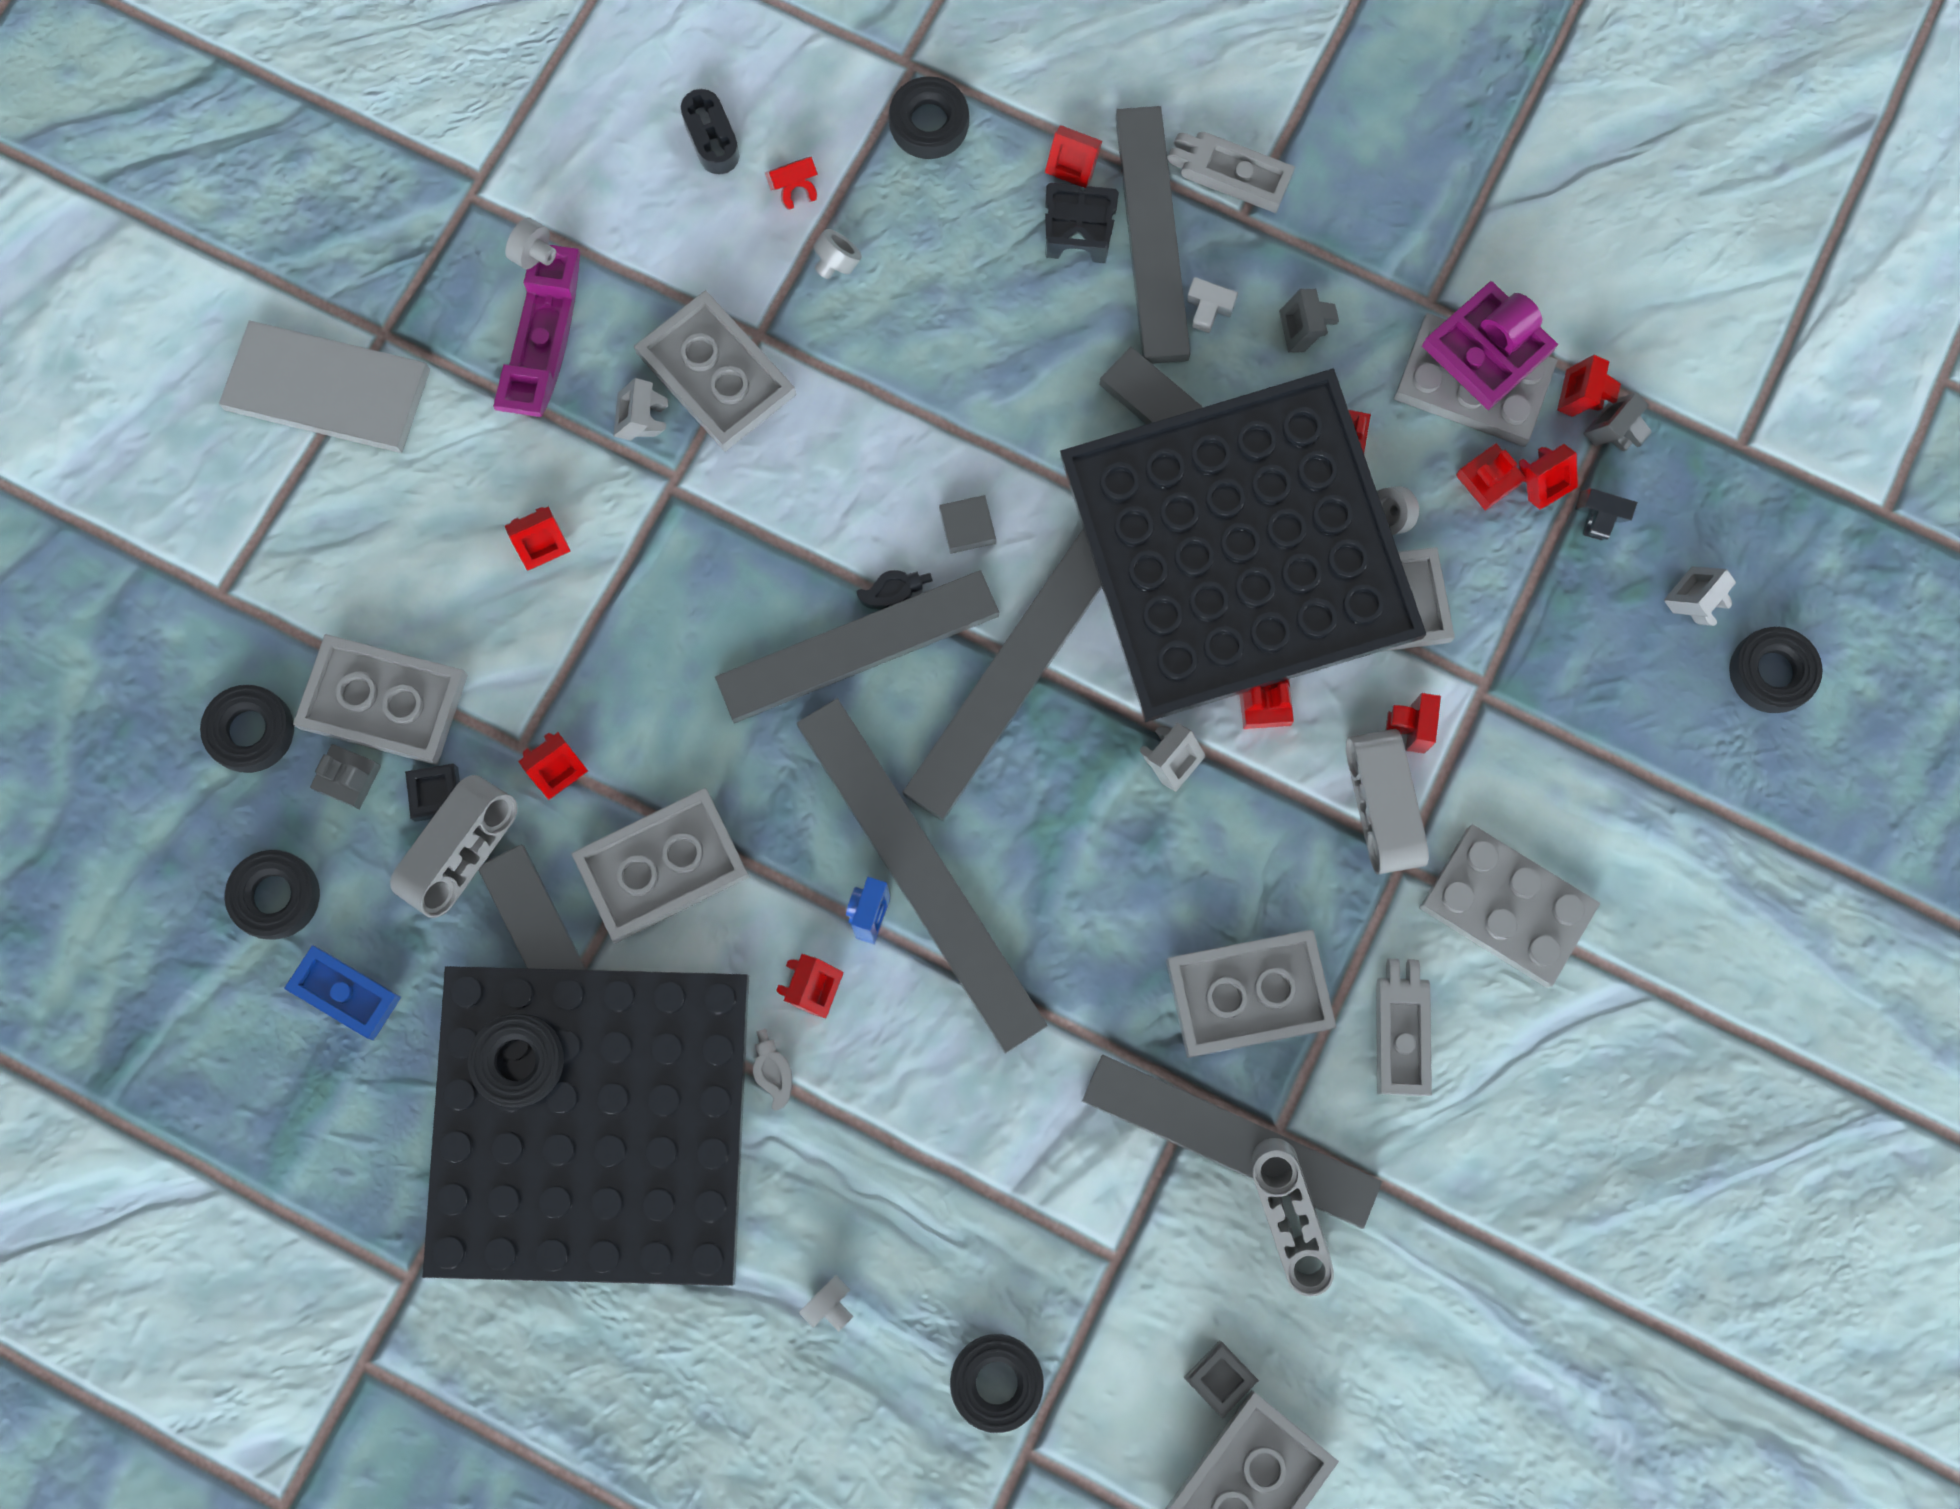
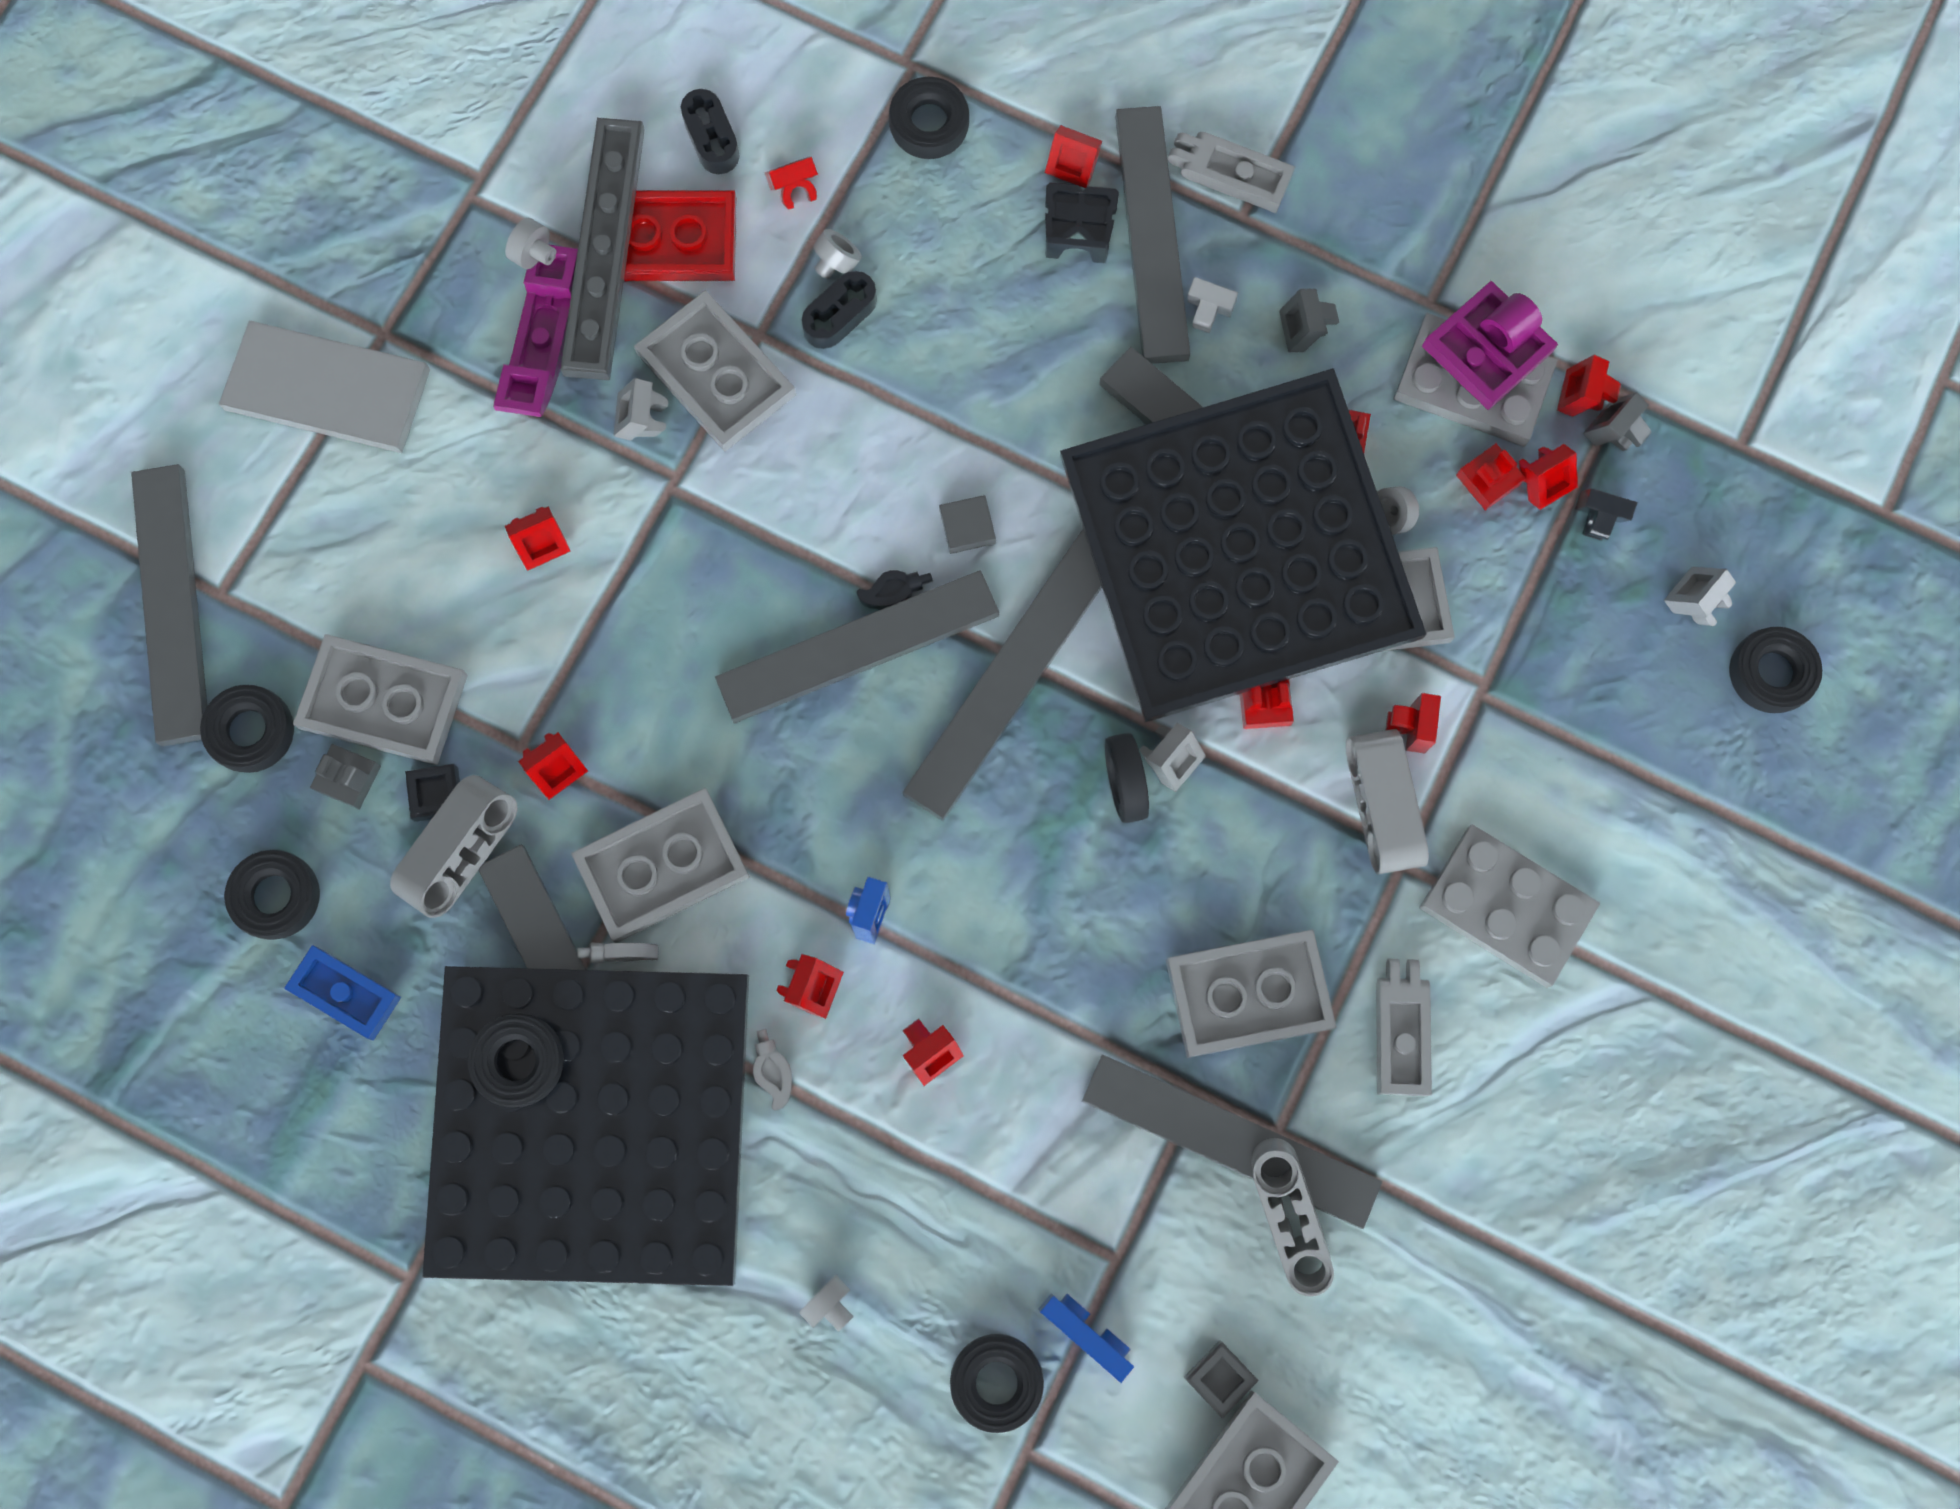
dark grey tile [796,698,1048,1054] -> none
none -> dark grey tile [131,464,207,747]
none -> dark grey tile [561,117,645,380]
none -> light grey piece [577,943,658,963]
none -> red tile [624,190,737,281]
none -> black beam [801,271,877,349]
none -> red tile [902,1018,964,1086]
none -> blue plate [1038,1294,1134,1383]
none -> black tyre [1105,733,1149,823]

